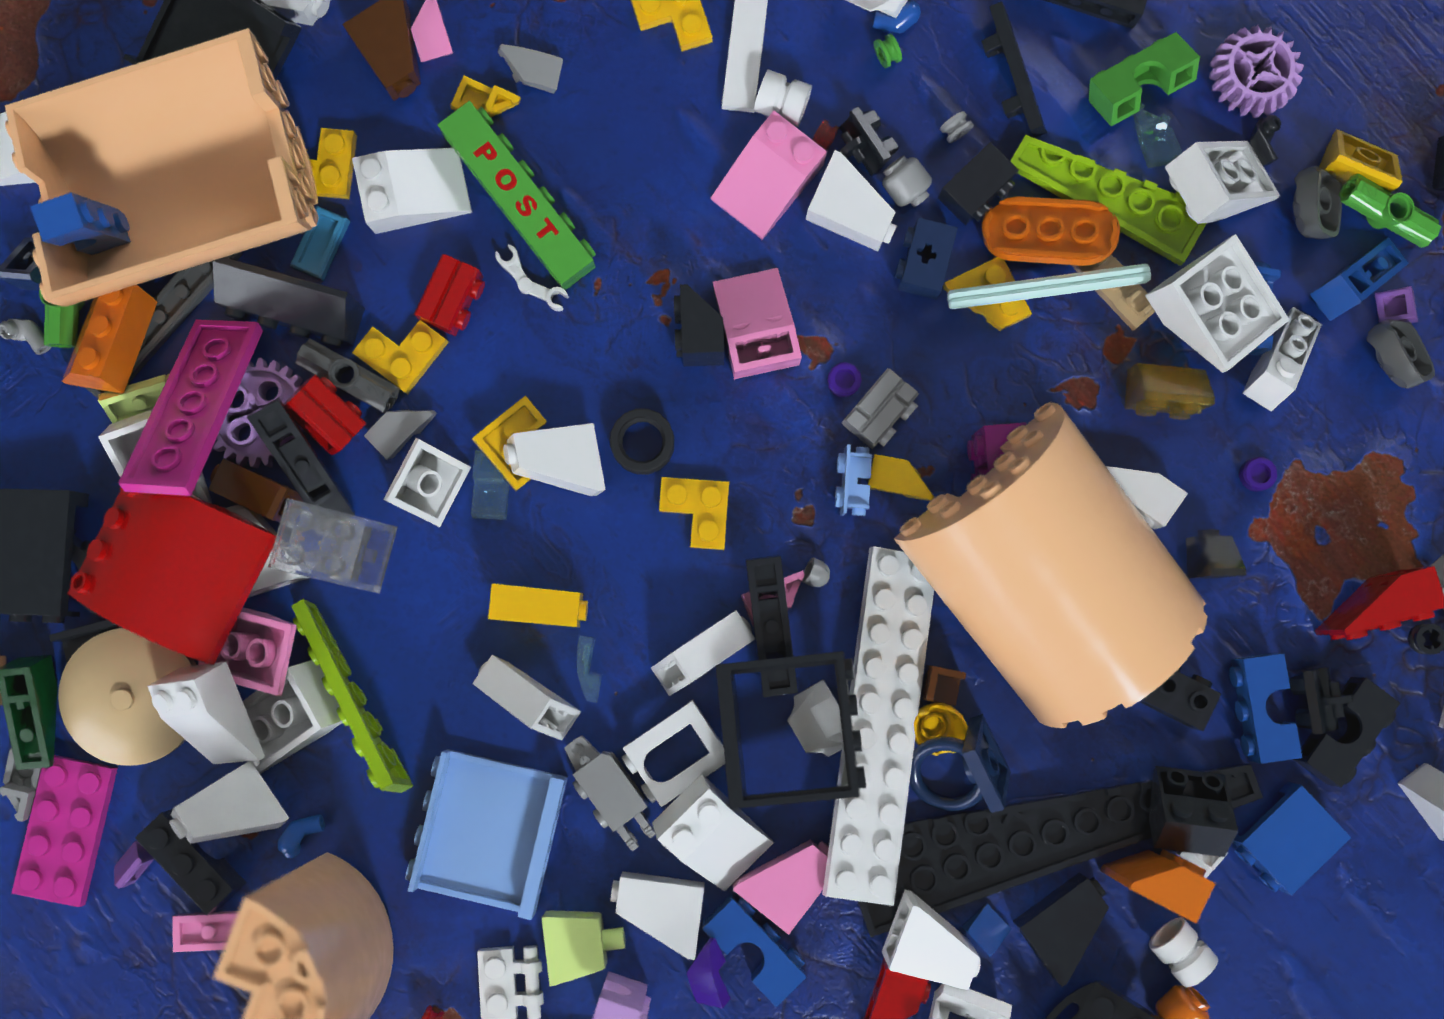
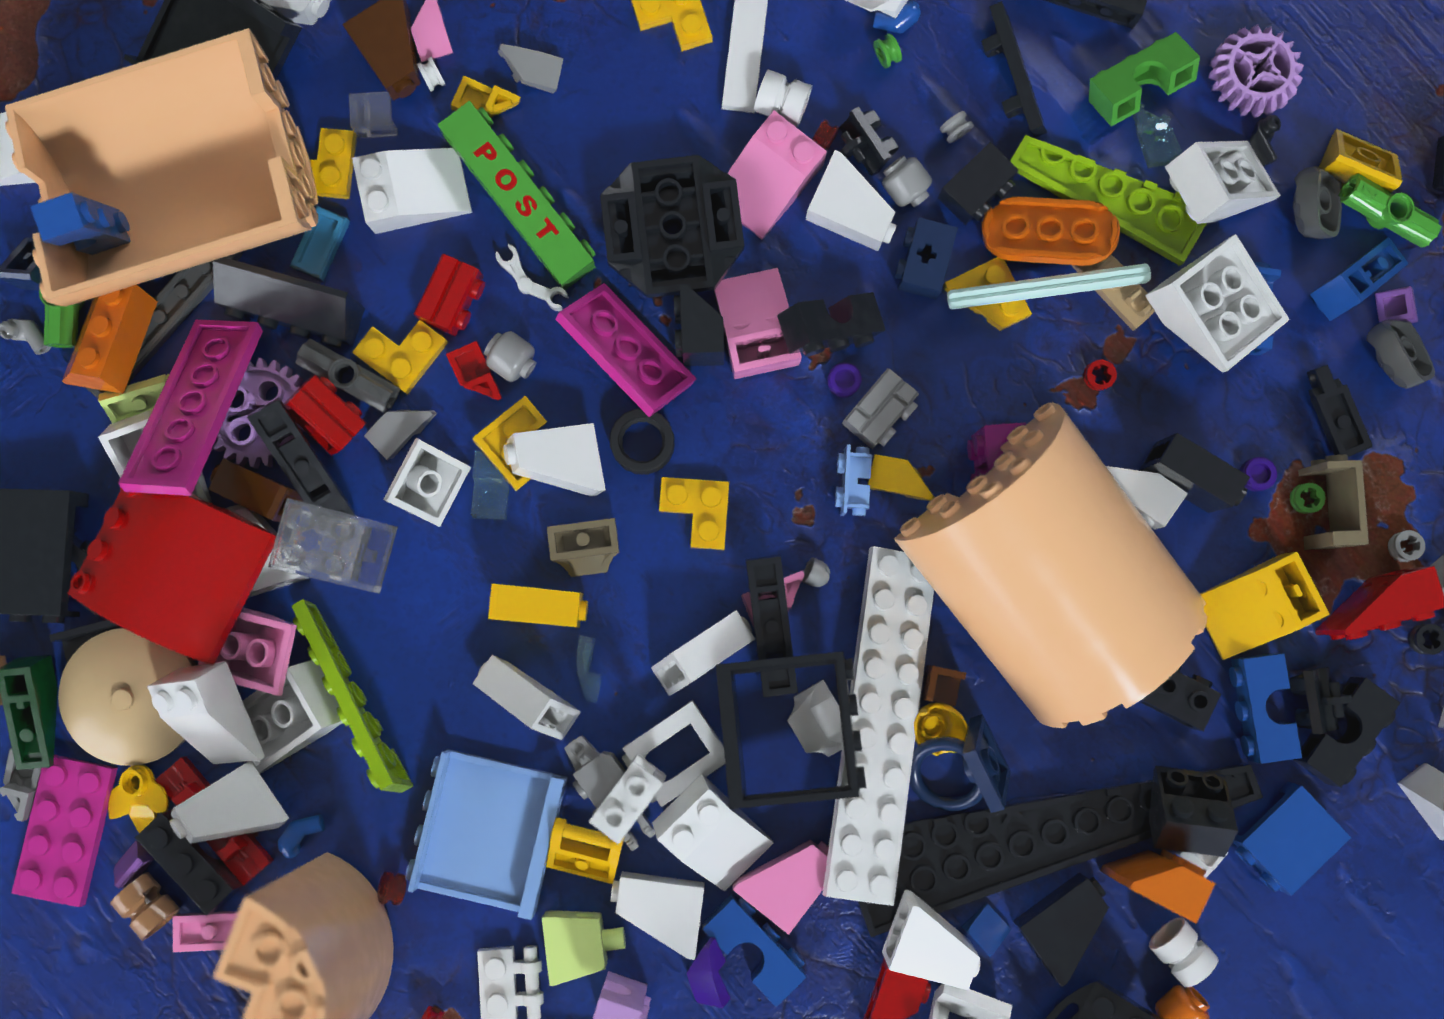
clear yellow slope [1125,363,1215,420] -> none
clear smoke slope [1186,529,1246,579] -> none
white slope [1242,307,1322,411] -> none
none -> yellow plate [108,765,168,833]
none -> medium nougat wheel [110,872,180,941]
none -> red hinge [155,756,274,886]
none -> clear panel [349,92,398,138]
none -> clear red bush [378,871,406,906]
none -> white bush [417,57,446,92]
none -> red slope [446,341,503,400]
none -> light grey head [484,331,537,382]
none -> yellow plate [546,817,625,884]
none -> dark tan slope [547,518,620,577]
none -> dark pink plate [555,283,696,417]
none -> white panel [589,754,666,844]
none -> black piece [600,155,744,298]
none -> black arch [777,292,886,356]
none -> red bush [1083,359,1117,391]
none -> black brick [1139,433,1250,513]
none -> yellow slope [1200,552,1330,660]
none -> bright green bush [1289,483,1326,514]
none -> dark tan panel [1298,455,1369,550]
none -> black hinge [1307,365,1372,457]
none -> light grey bush [1388,530,1425,562]

